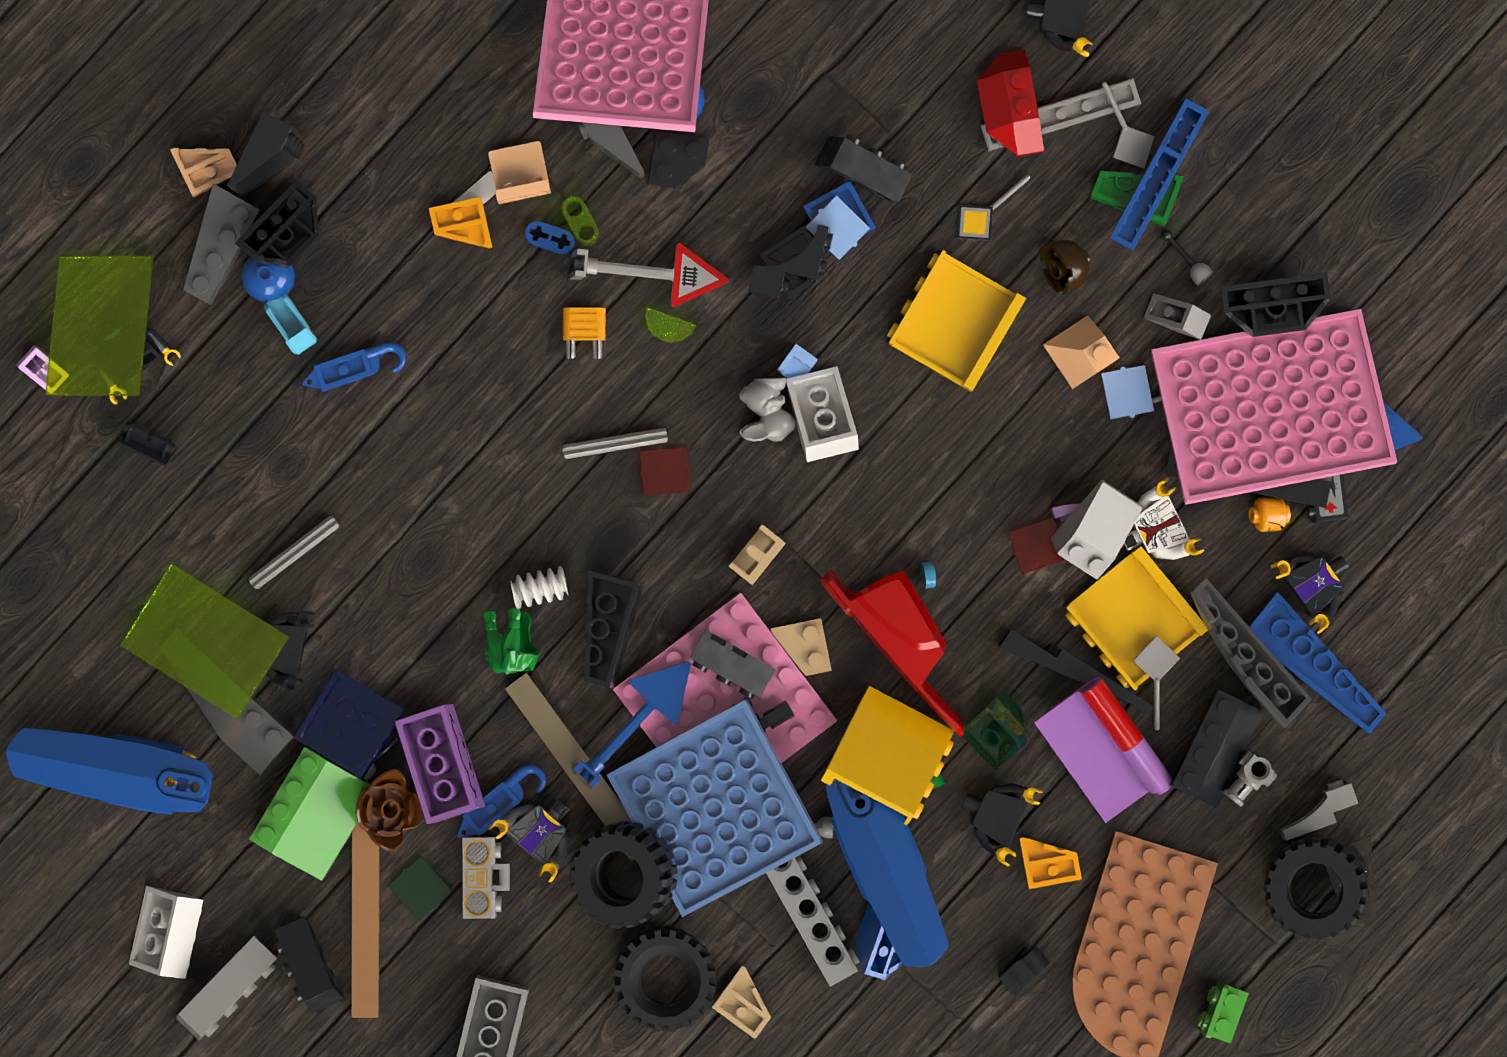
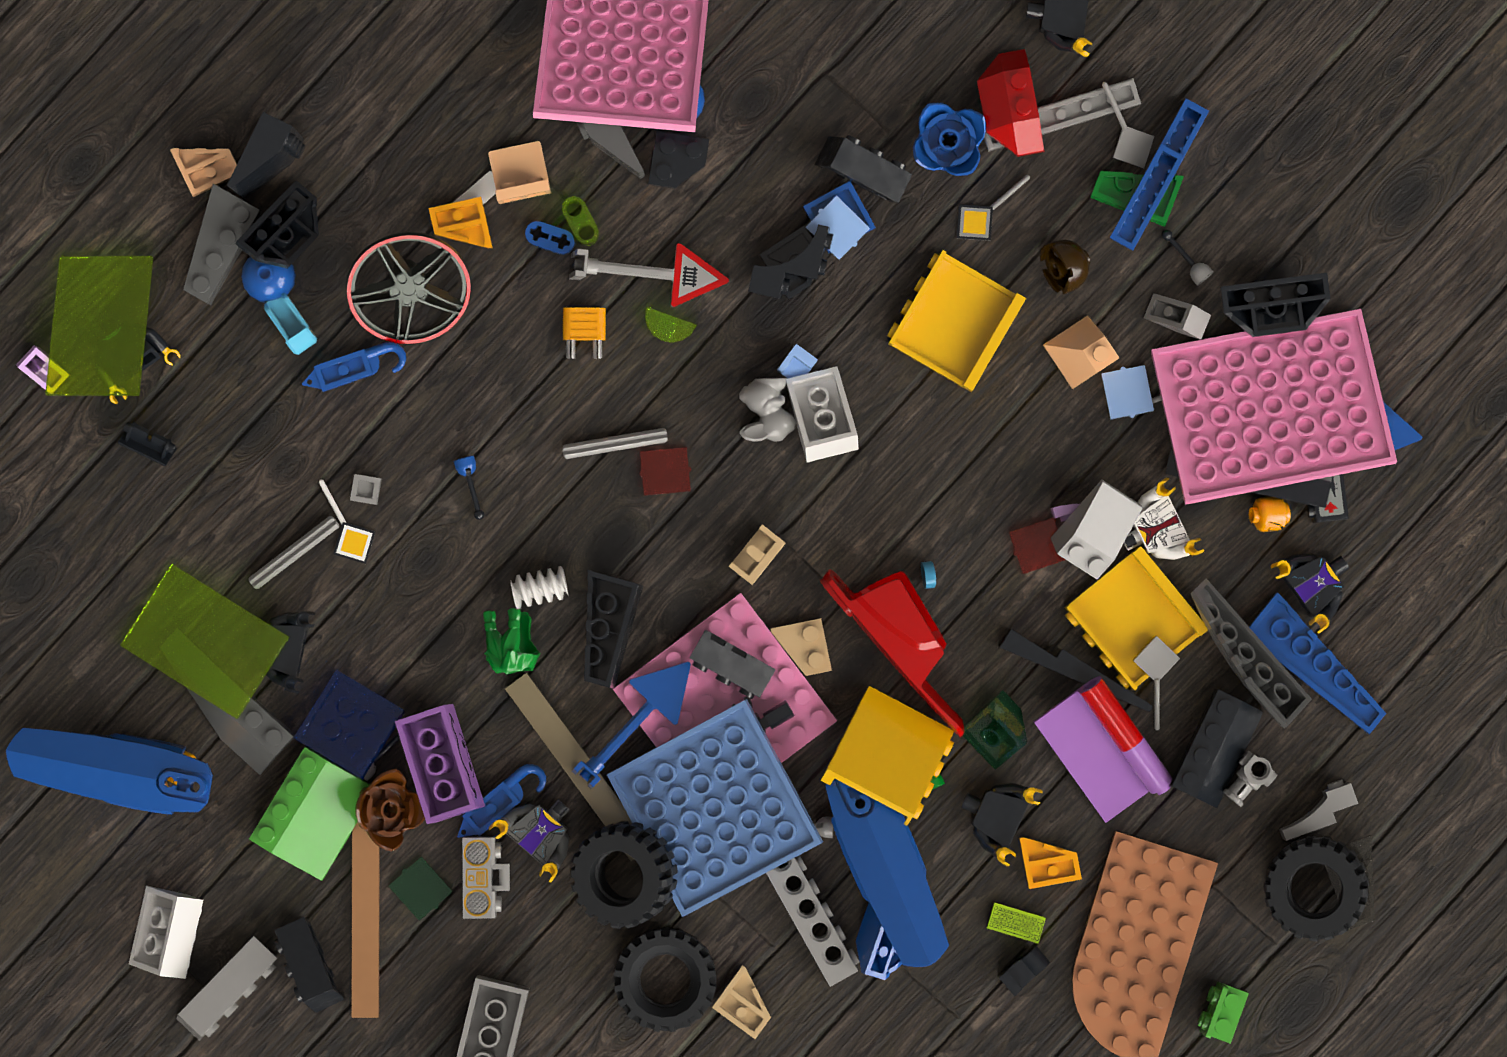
none -> piece [319,479,375,564]
none -> pearl dark grey wheel [347,232,471,344]
none -> light grey plate [350,474,382,505]
none -> hinge [454,455,484,520]
none -> blue brick [913,103,986,176]
none -> lime tile [986,902,1046,943]

